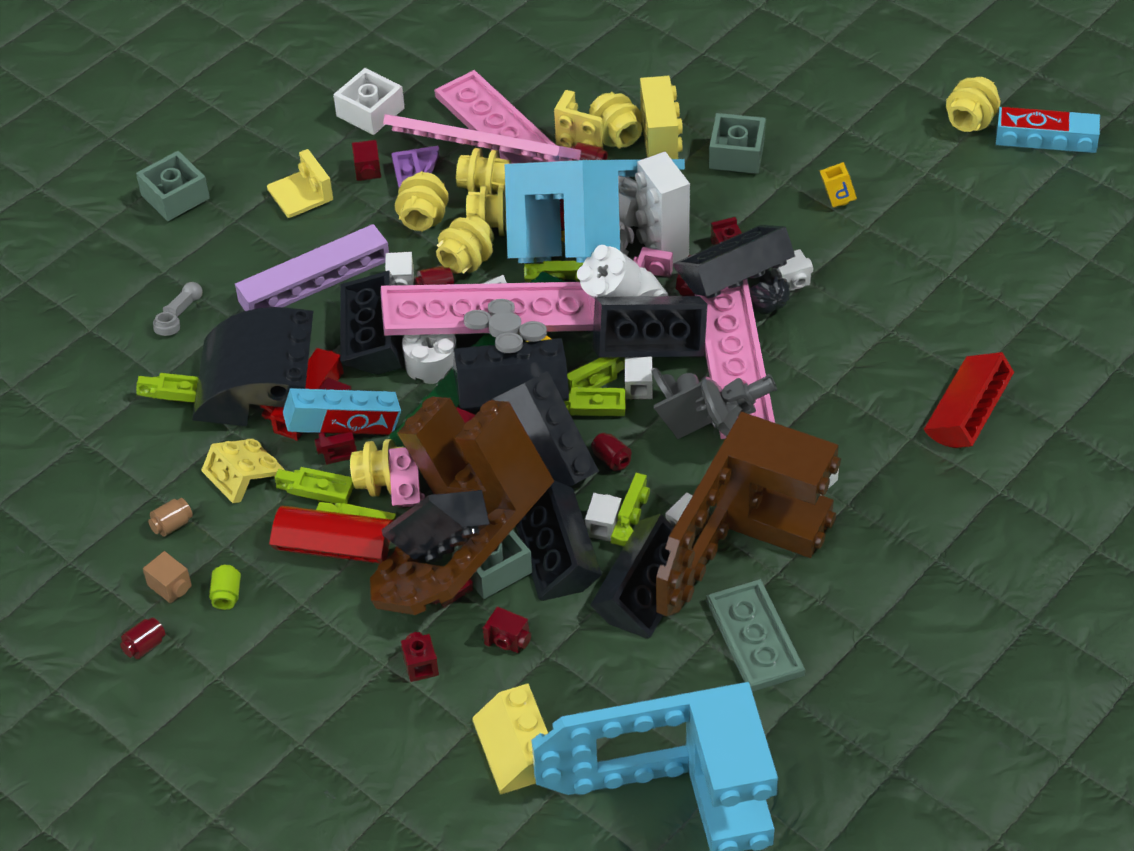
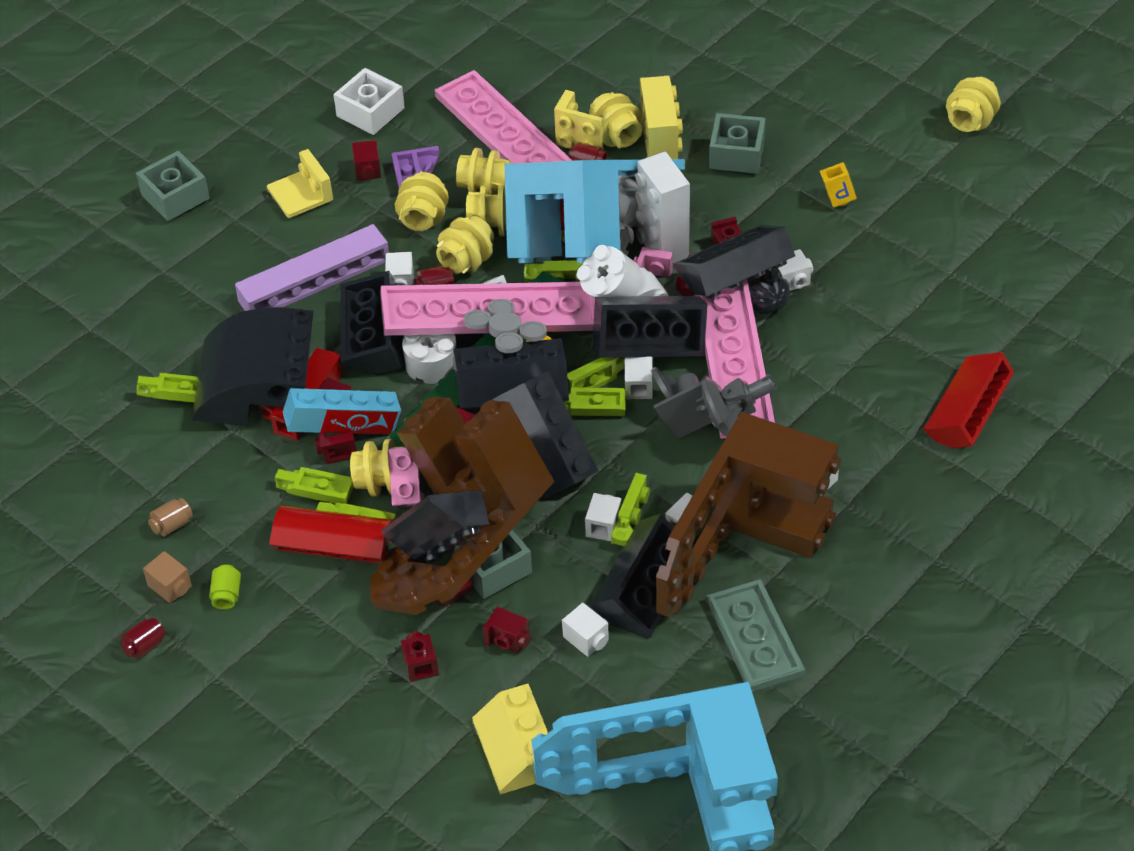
light grey piece [153,282,203,336] -> none
light yellow bracket [201,439,285,503] -> none
bright pink plate [383,114,581,161] -> none
black slope [516,480,602,601] -> none
dark red brick [591,433,632,471] -> none
medium azure brick [996,107,1100,153] -> none
none -> white brick [562,603,609,657]

